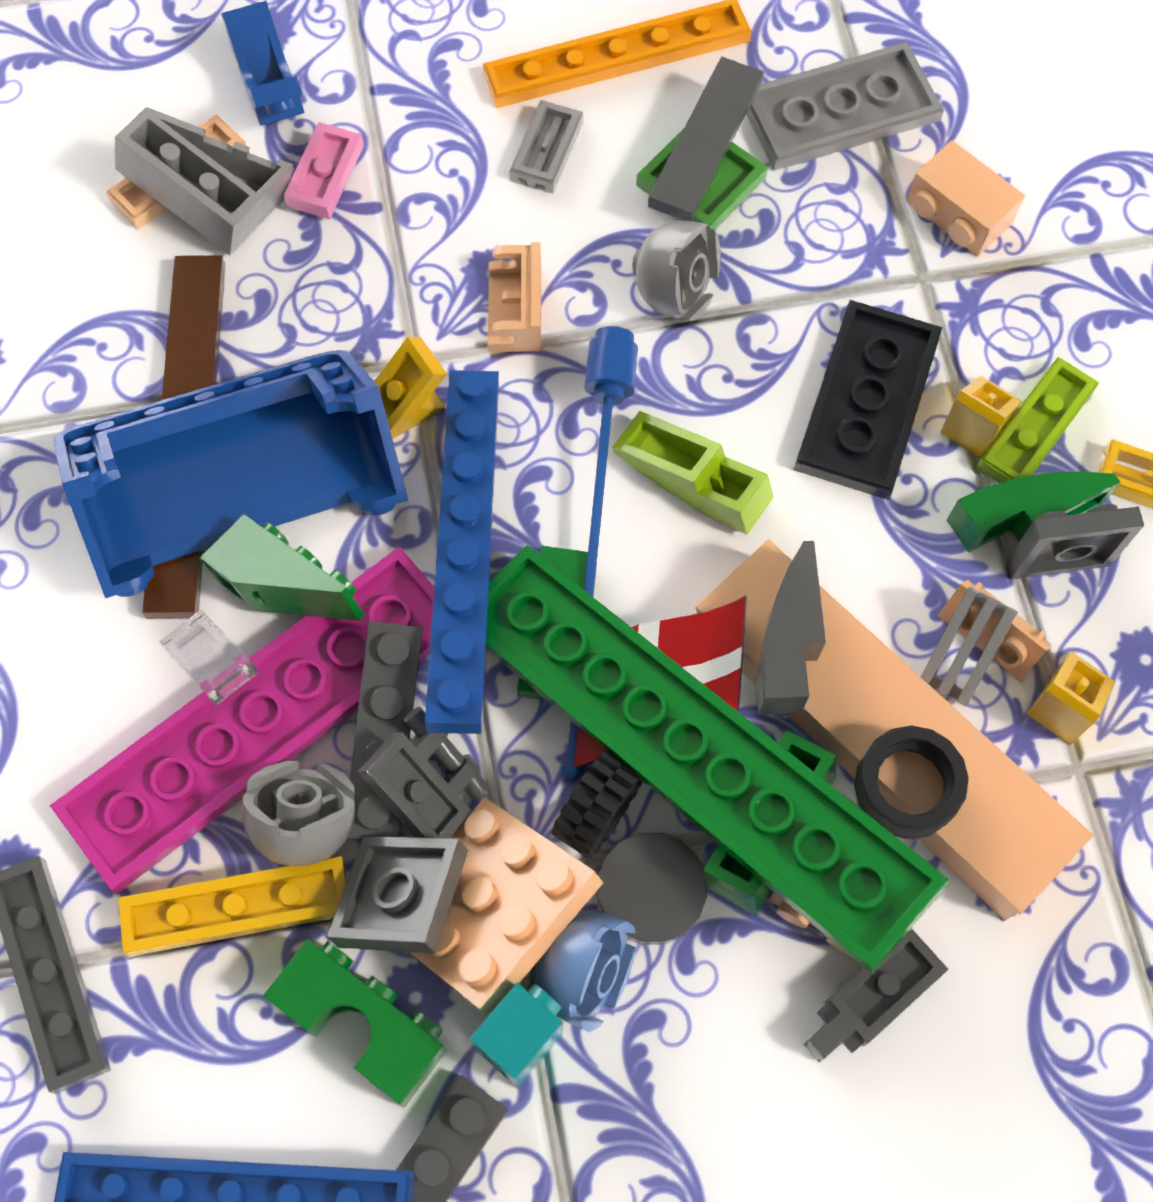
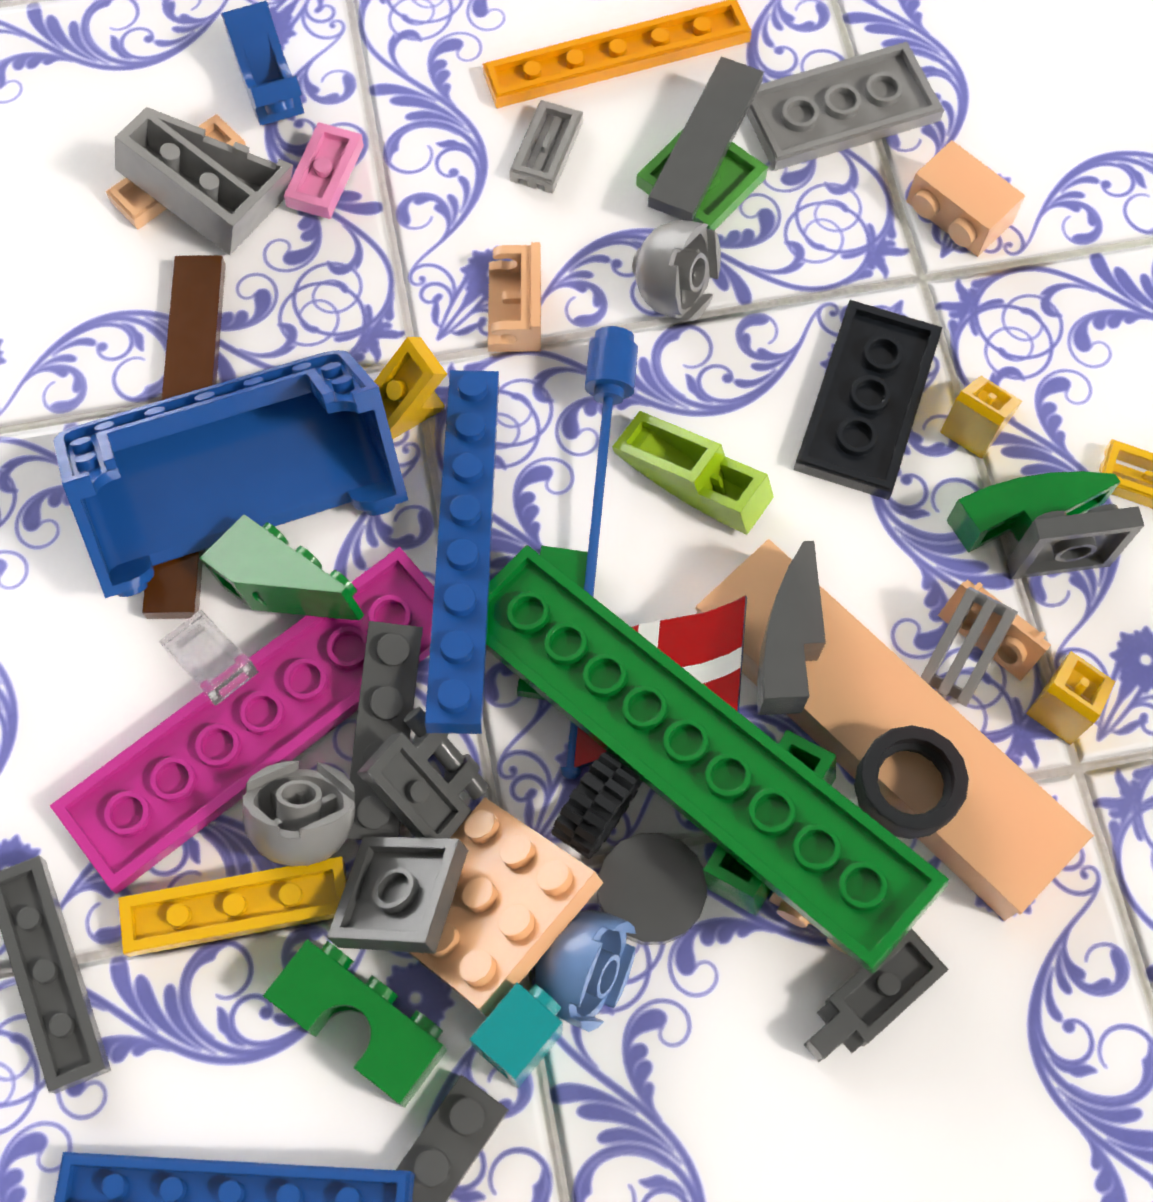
lime tile [976,356,1100,483] -> none

